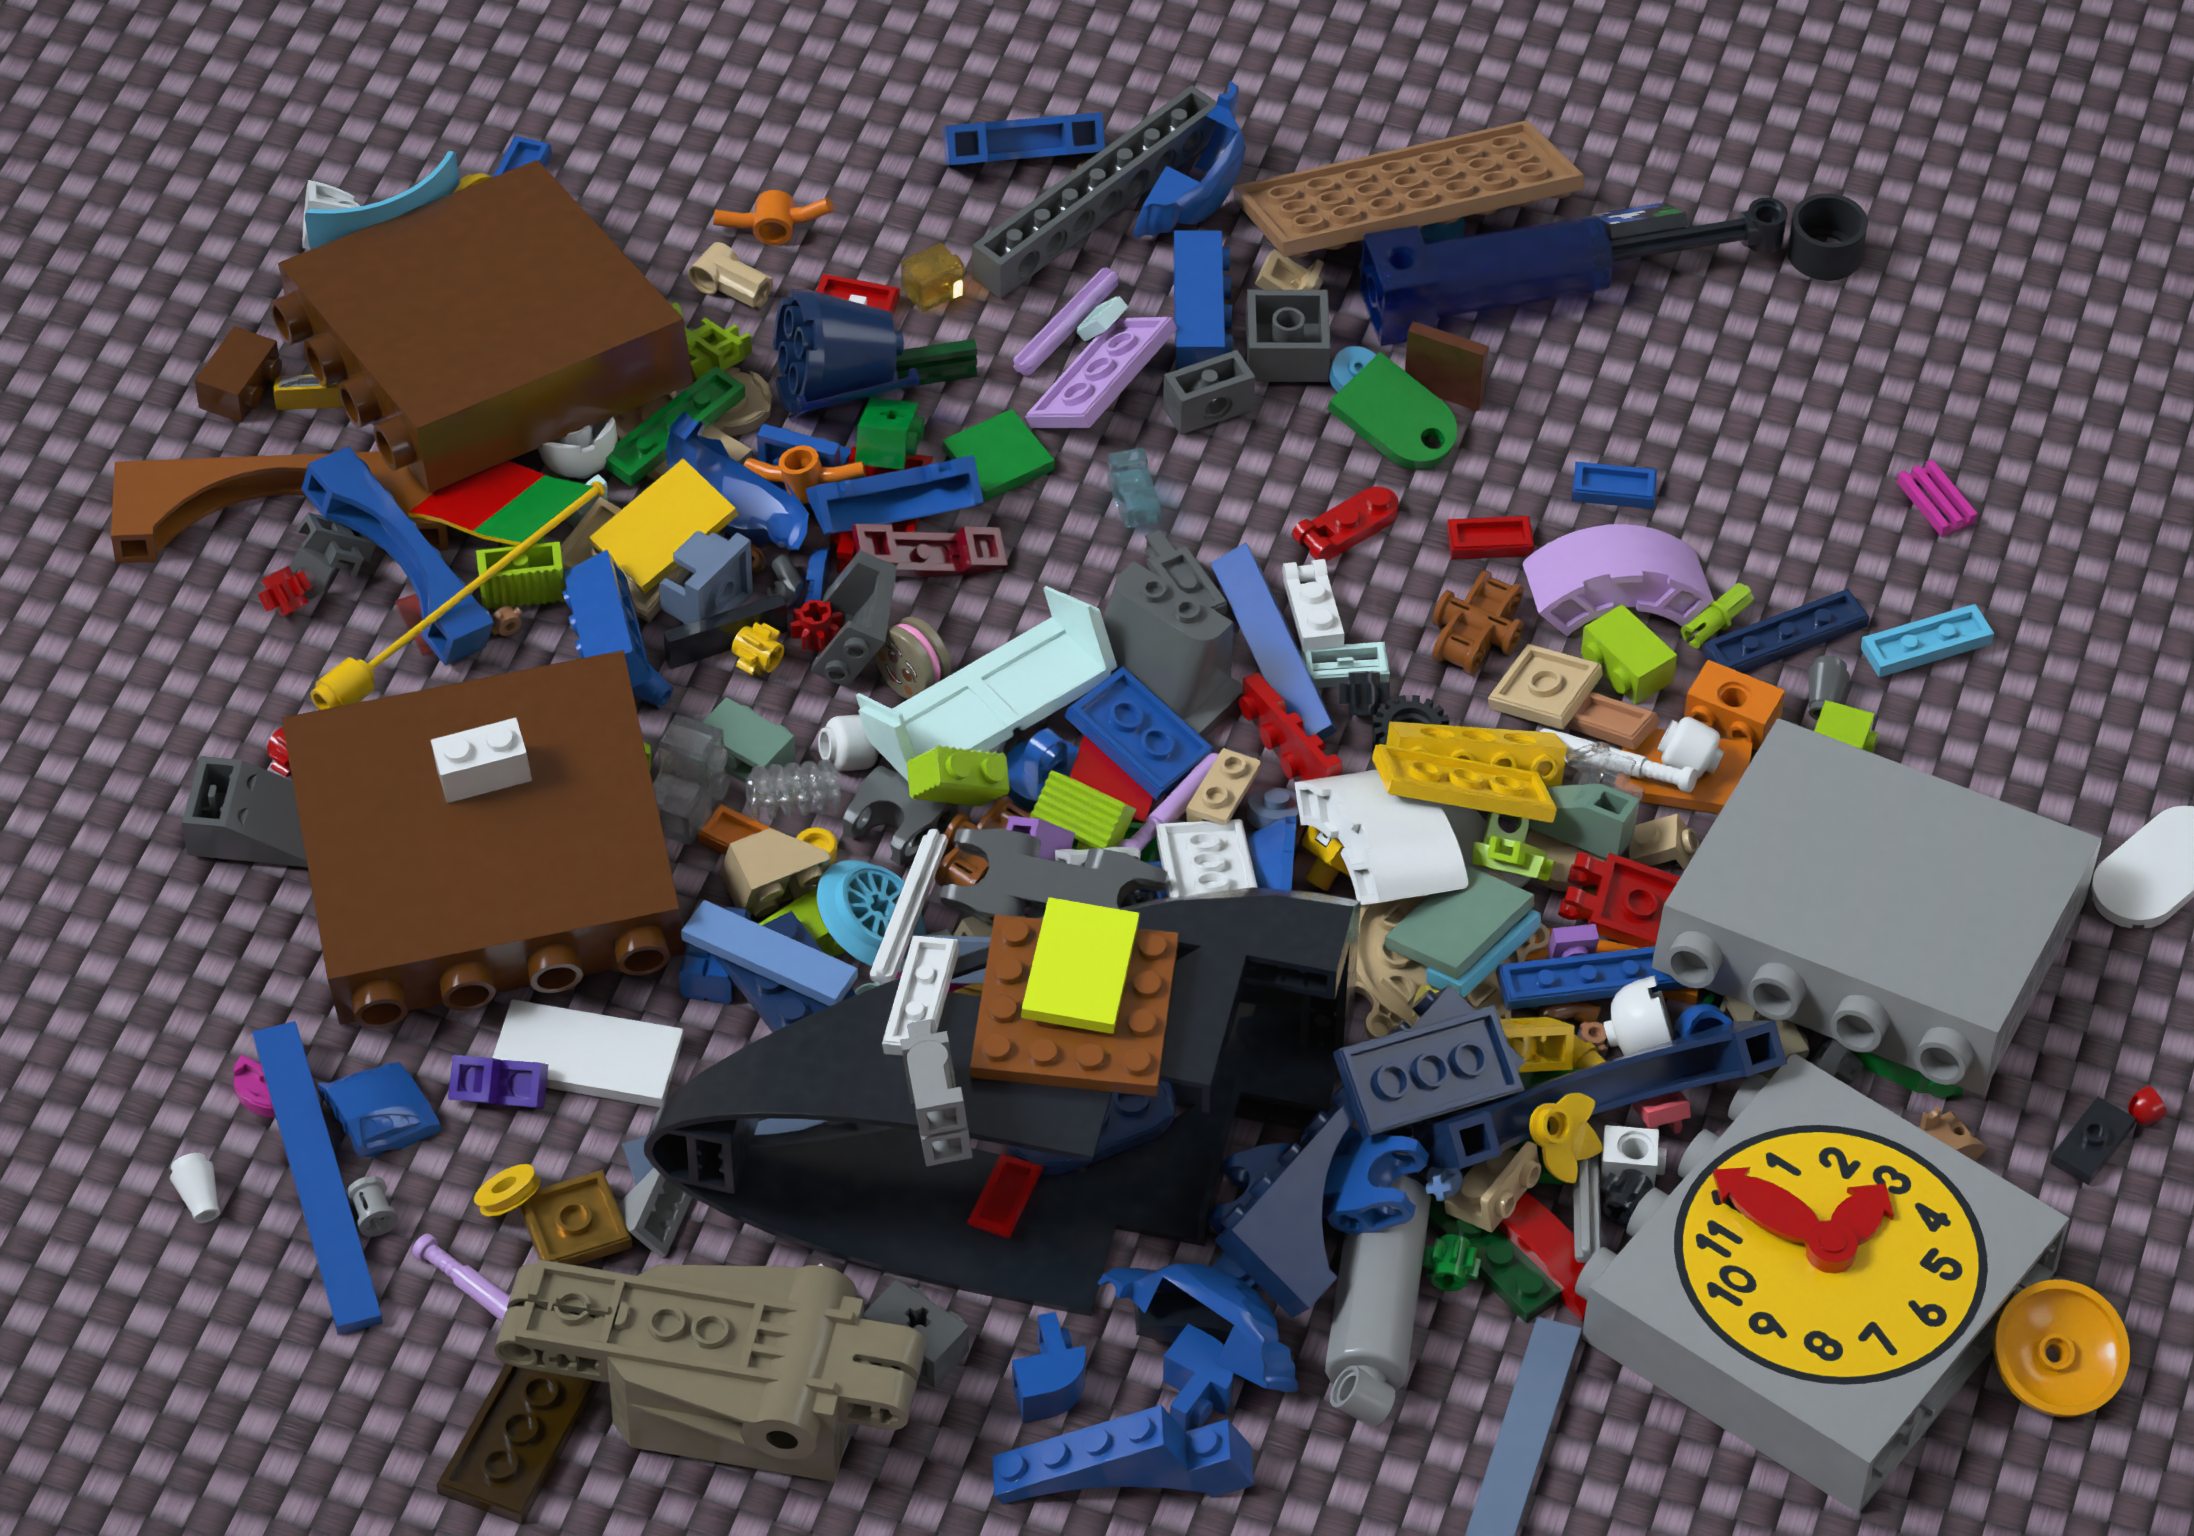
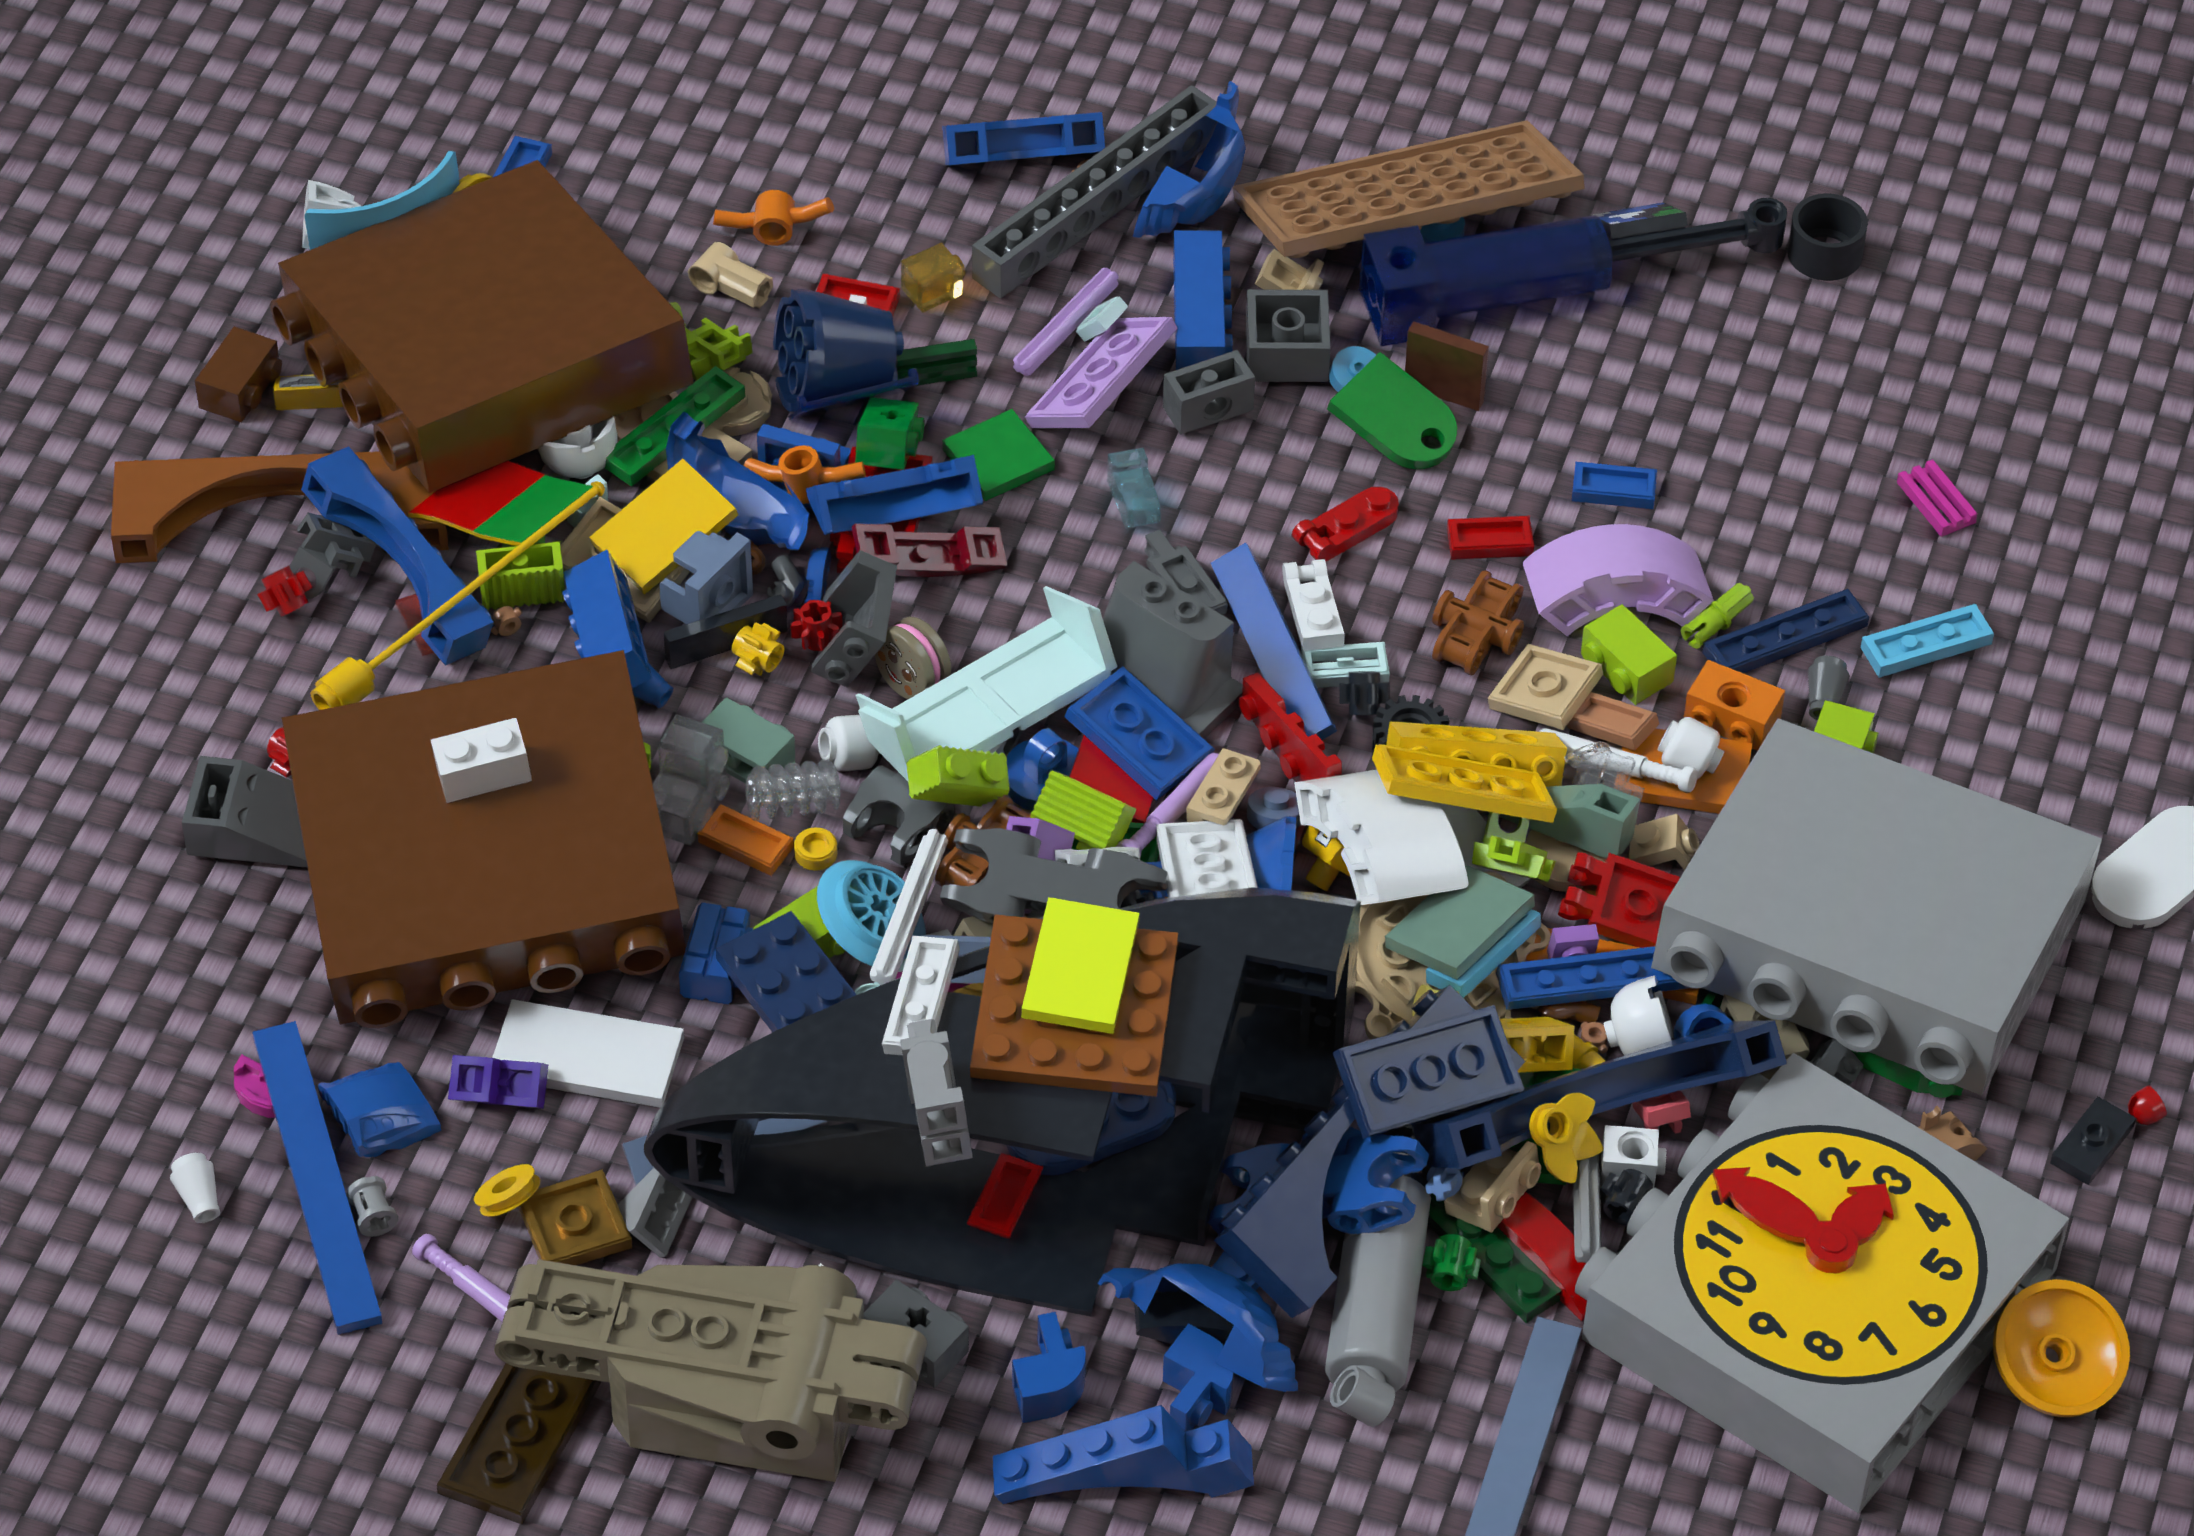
medium blue tile [681,900,858,1006] -> none
tan slope [720,828,831,918] -> none

